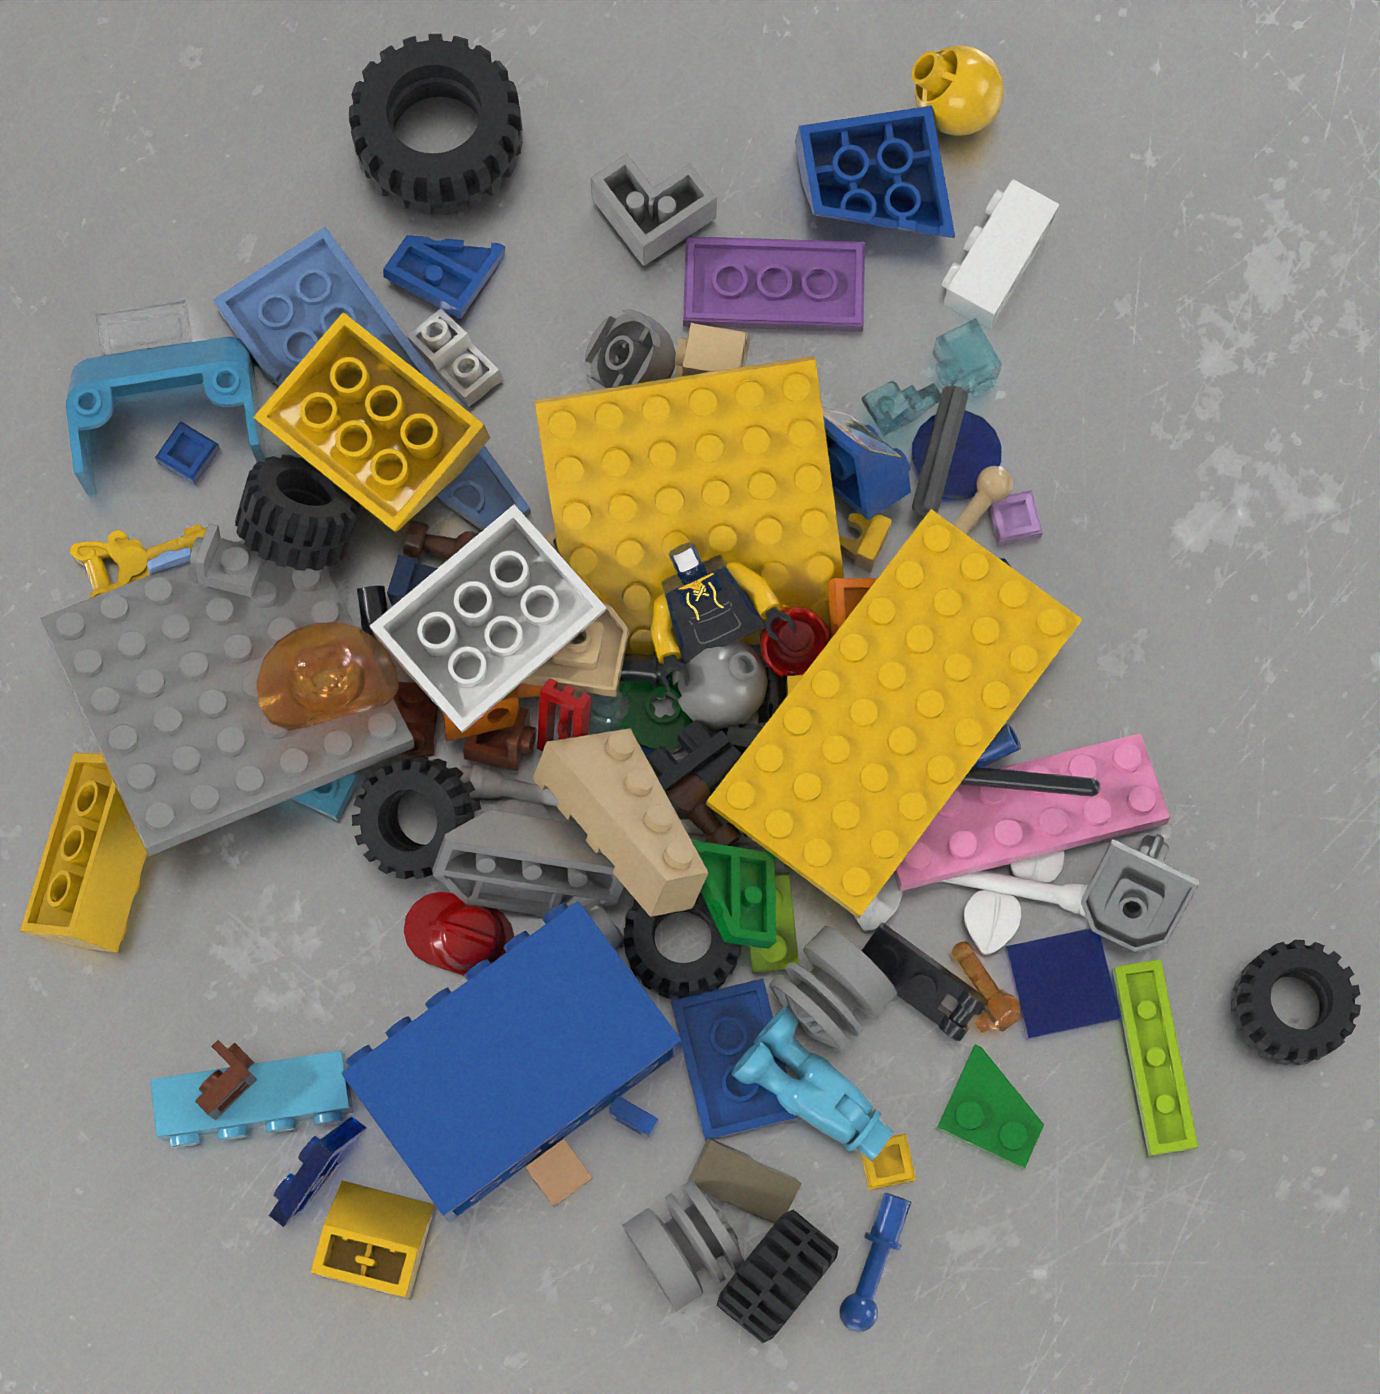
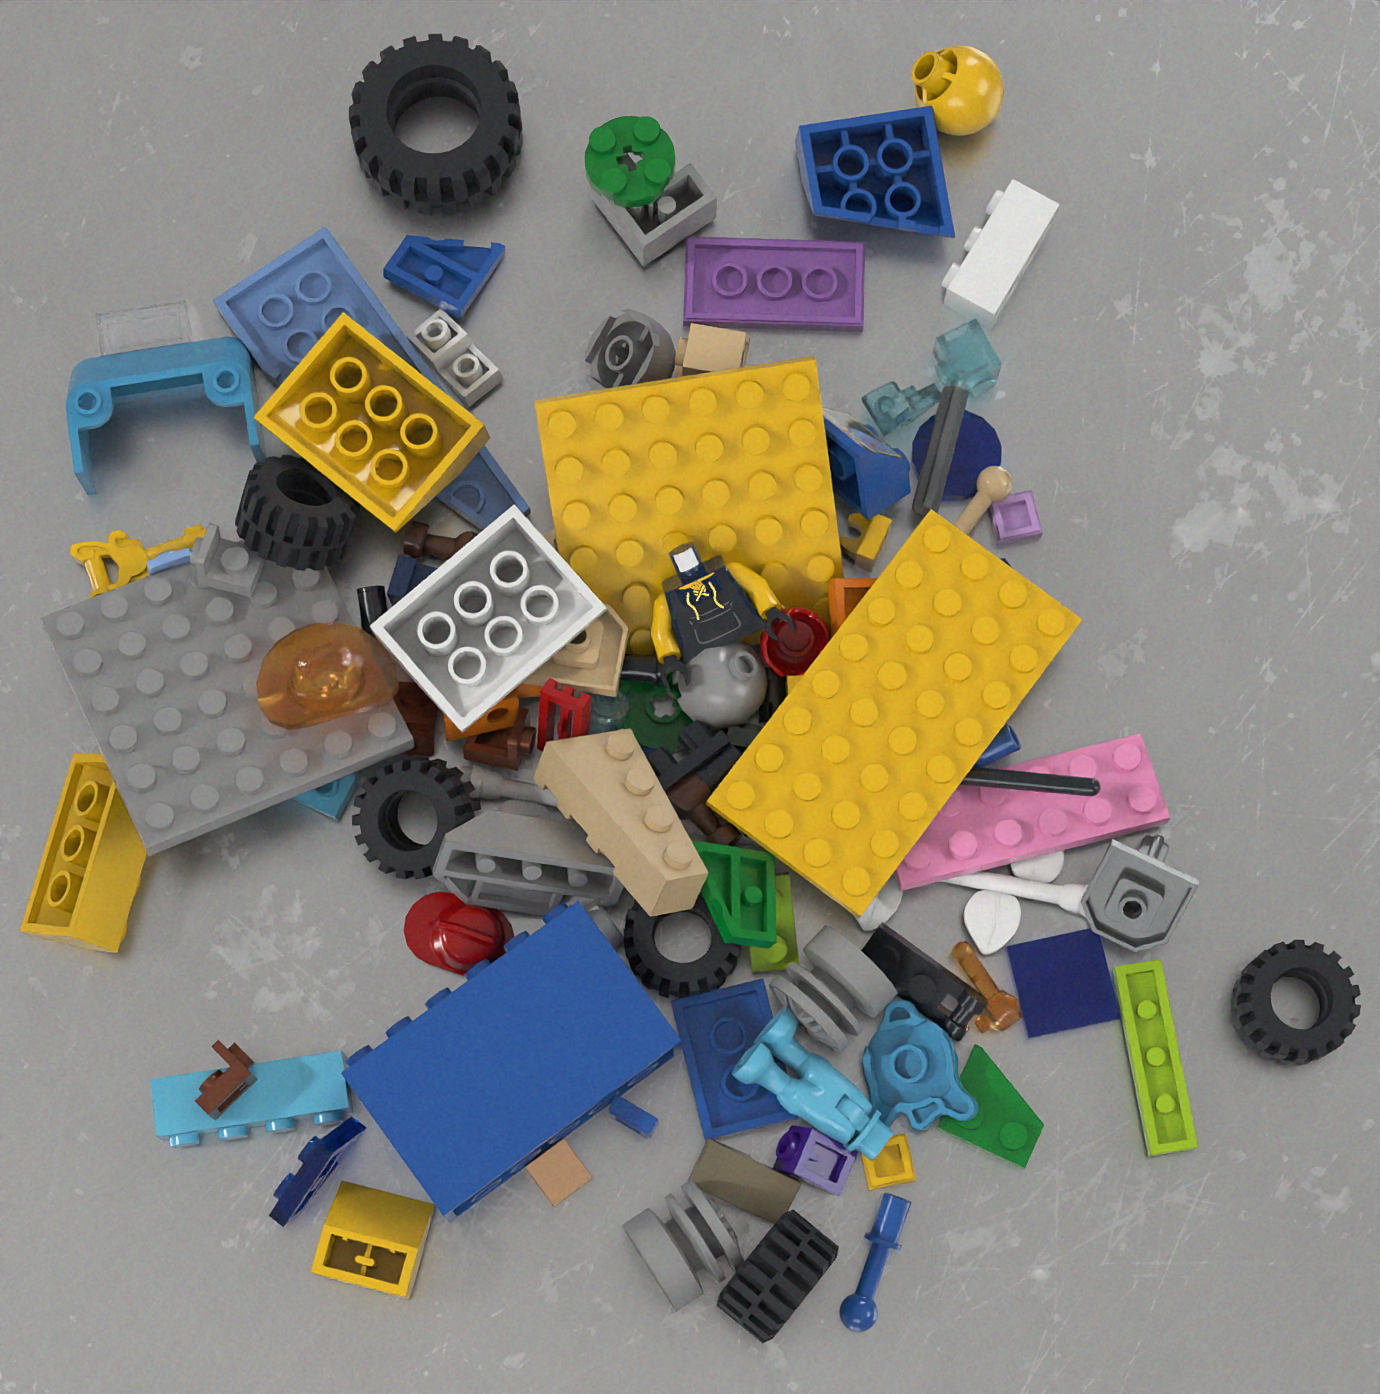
blue tile [155,421,220,485] -> none
none -> green plate [585,116,676,208]
none -> bracket [773,1125,858,1196]
none -> dark azure tile [862,999,979,1131]

